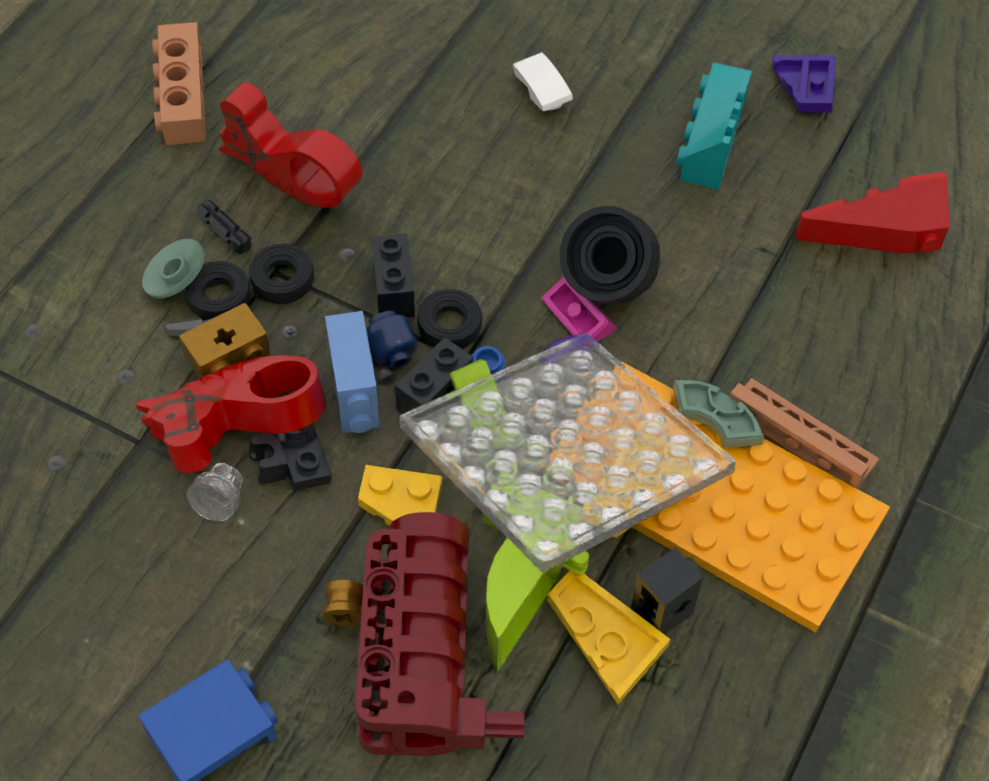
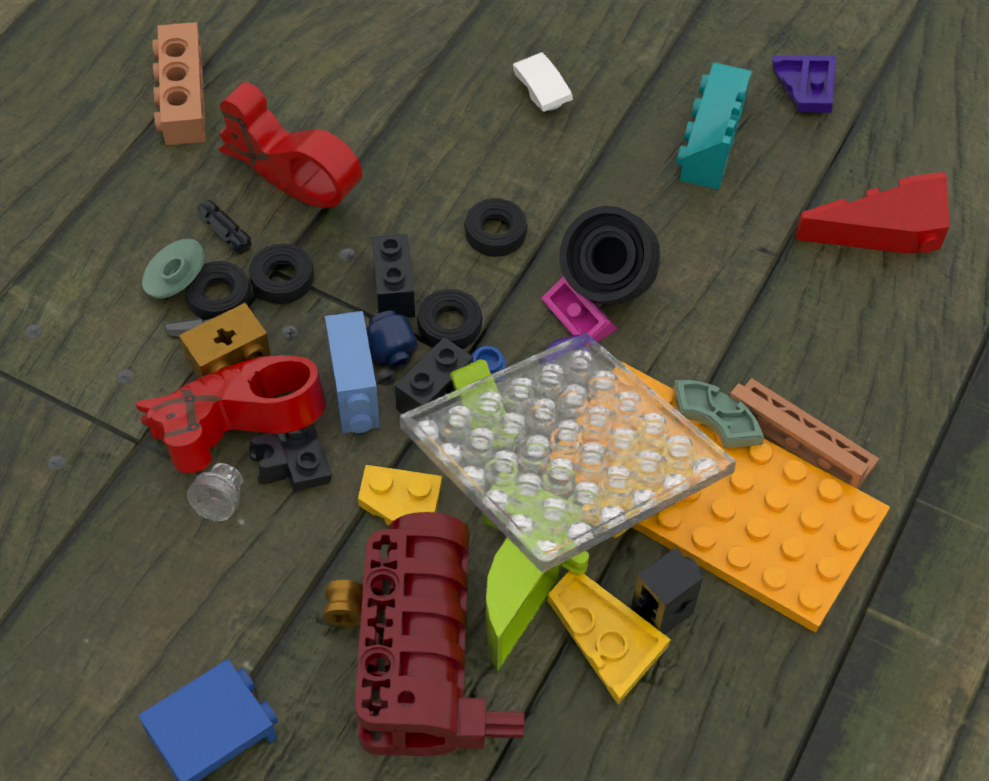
none -> black tyre [464,198,527,257]

